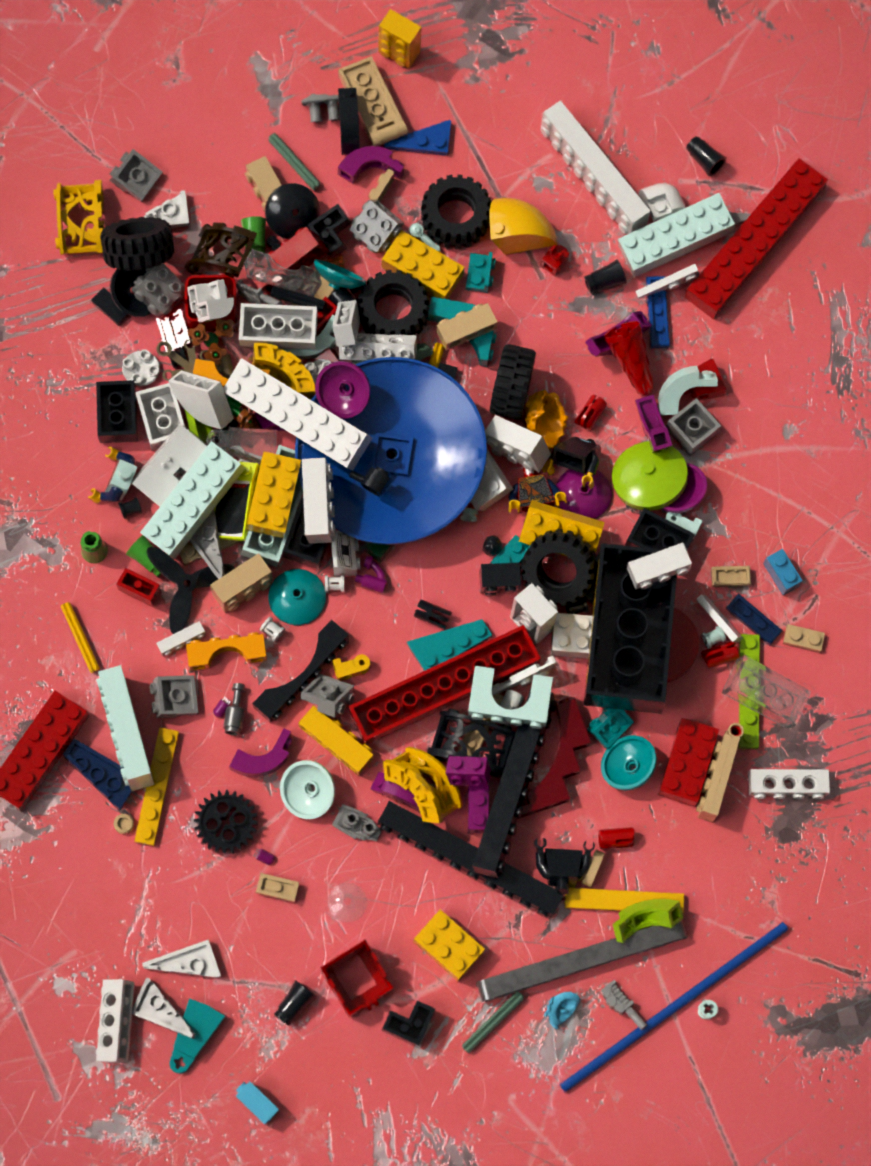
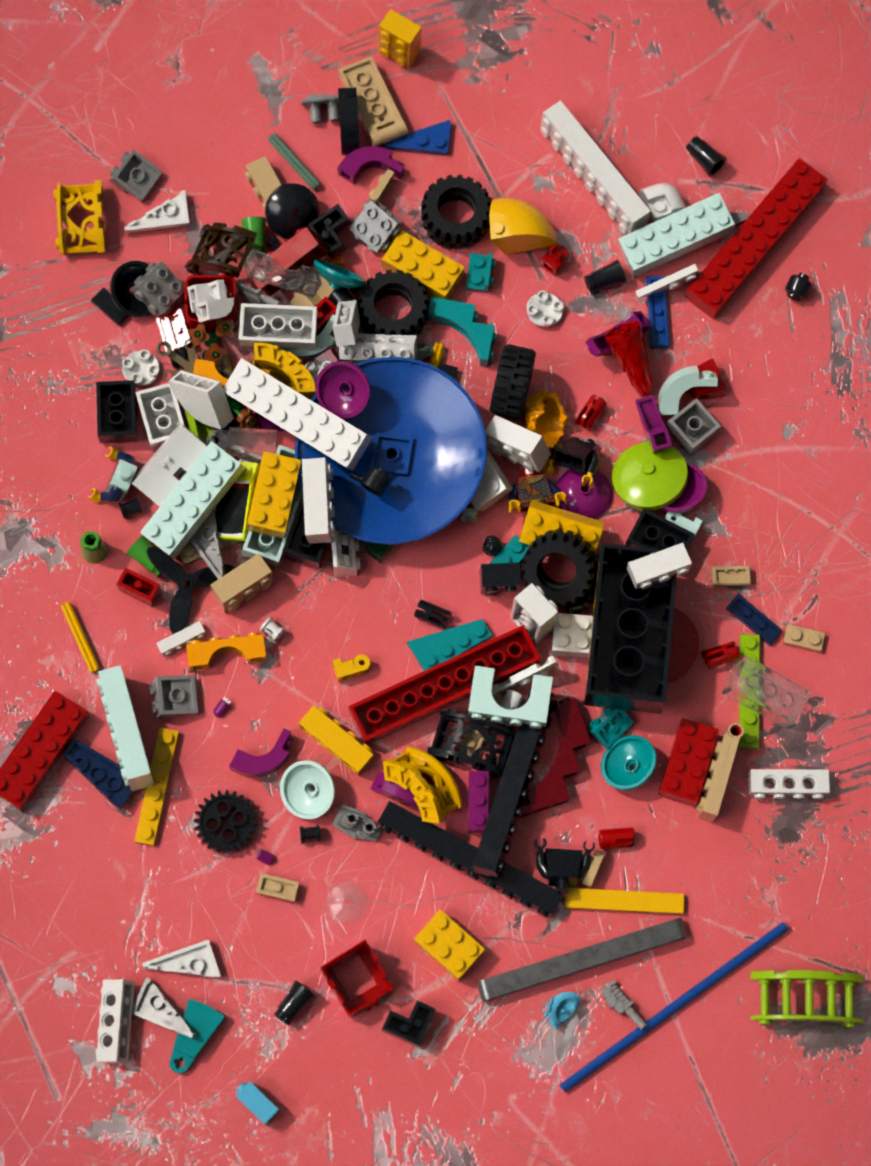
black tyre [100,217,175,270] -> none
tan tile [114,814,134,834] -> none
flat silver piece [223,683,245,736] -> none
black arch [252,619,349,723] -> none
teal dish [268,569,326,626] -> none
black axle [270,286,325,311] -> none
light grey plate [301,674,355,717] -> none
white bush [325,575,344,593] -> none
magenta plant [355,556,387,593] -> none
light aqua piece [409,223,441,252] -> none
tan brick [436,303,498,351] -> none
magenta brick [446,756,491,787] -> none
sand green axle [462,991,524,1053] -> none
lime arch [613,899,683,943] -> none
white tile [697,594,743,643] -> none
light aqua bush [698,1000,718,1020] -> none
light aqua bush [701,626,726,649] -> none
dark azure brick [763,549,803,595] -> none
none -> black bush [300,824,321,844]
none -> white dish [526,291,563,327]
none -> lime fence [751,970,864,1027]
none -> black head [785,273,812,302]

